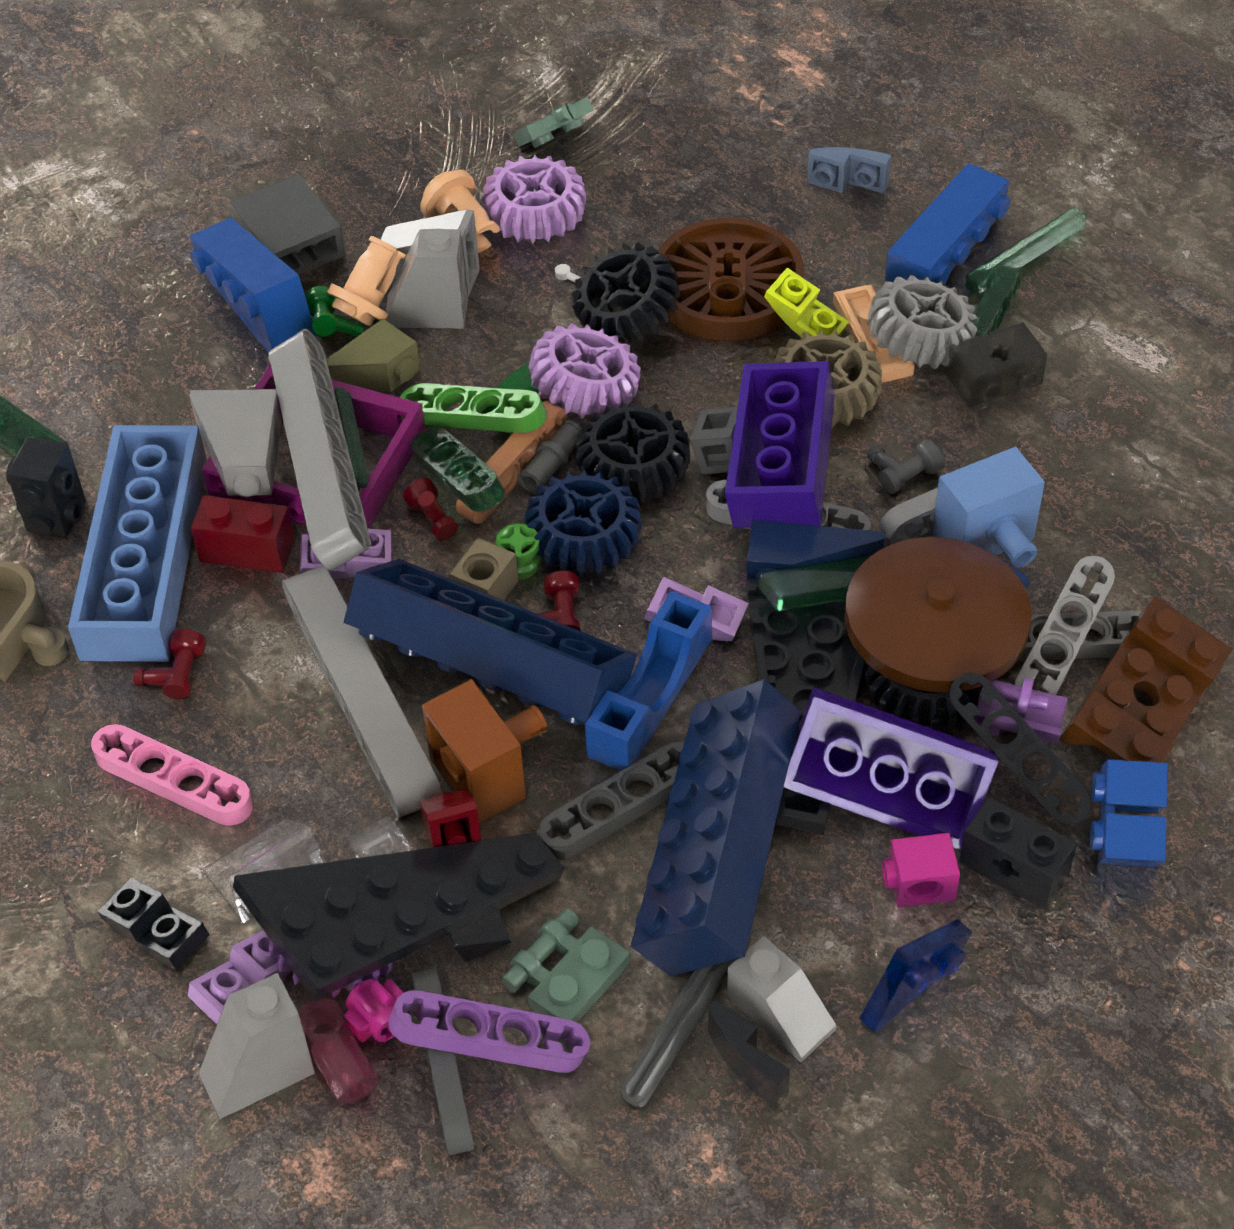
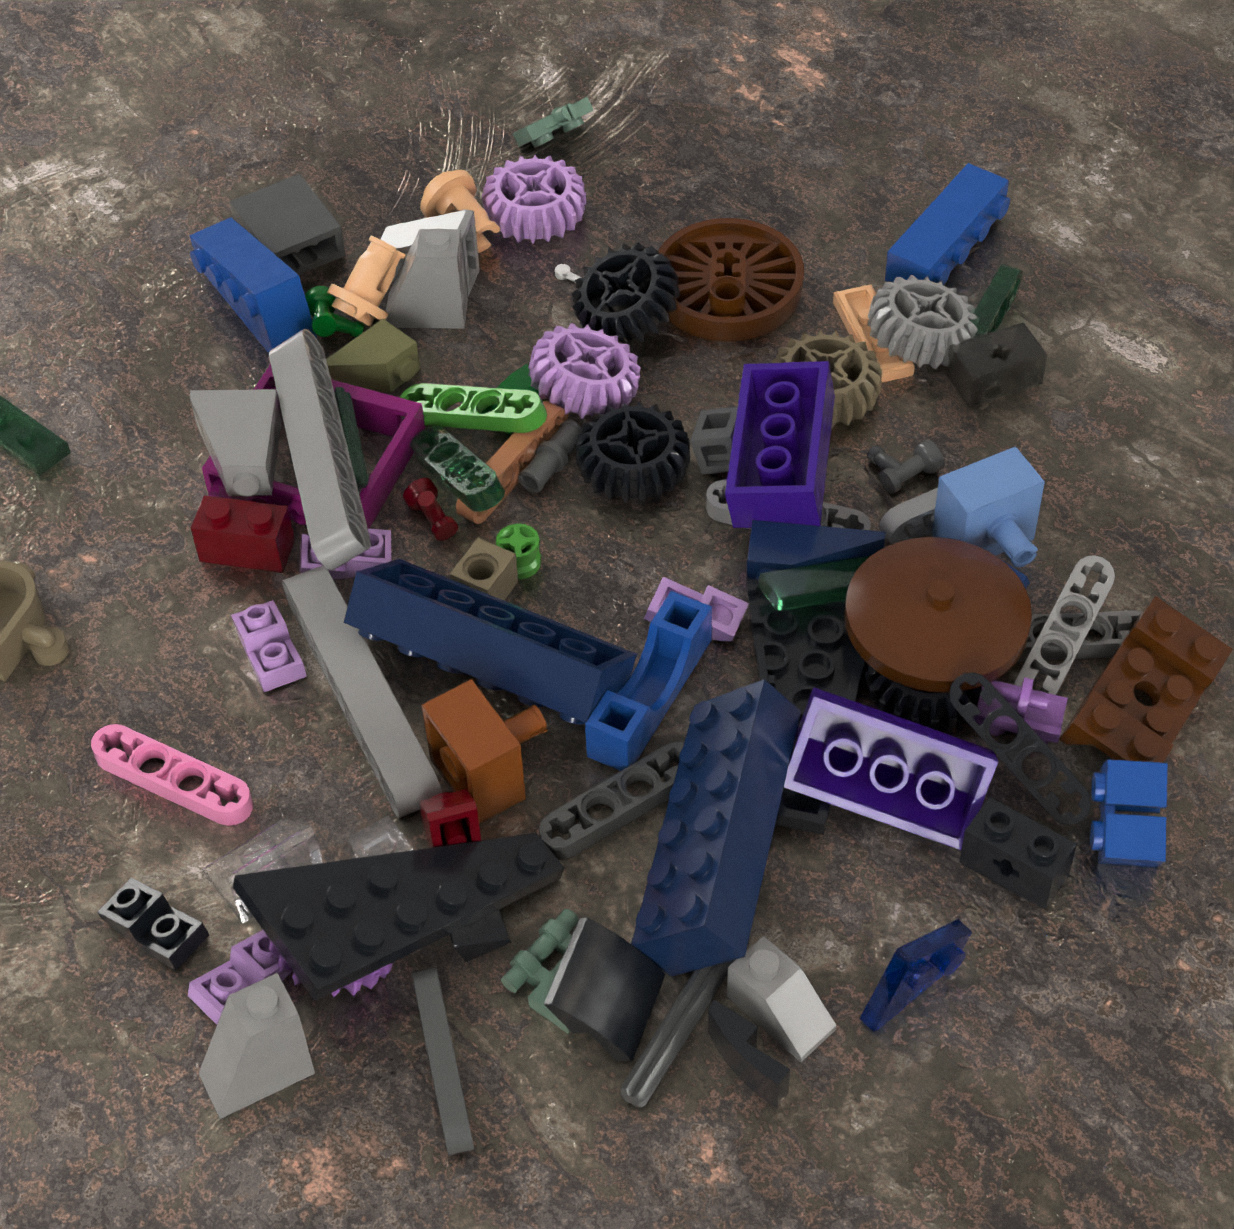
black brick [6,436,86,539] -> none
medium blue brick [68,425,207,662] -> none
dark red piece [133,629,207,699] -> none
clear pink piece [298,997,379,1106] -> none
dark pink gear [344,979,404,1043] -> none
medium lavender beam [388,990,591,1073] -> none
dark blue gear [524,469,642,577] -> none
dark red piece [539,571,581,631] -> none
neon yellow slope [764,268,849,337] -> none
sand blue slope [807,147,892,194] -> none
dark pink brick [882,833,960,908] -> none
clear green axle [965,207,1087,294] -> none
none -> lavender slope [231,600,307,692]
none -> black slope [544,917,666,1061]

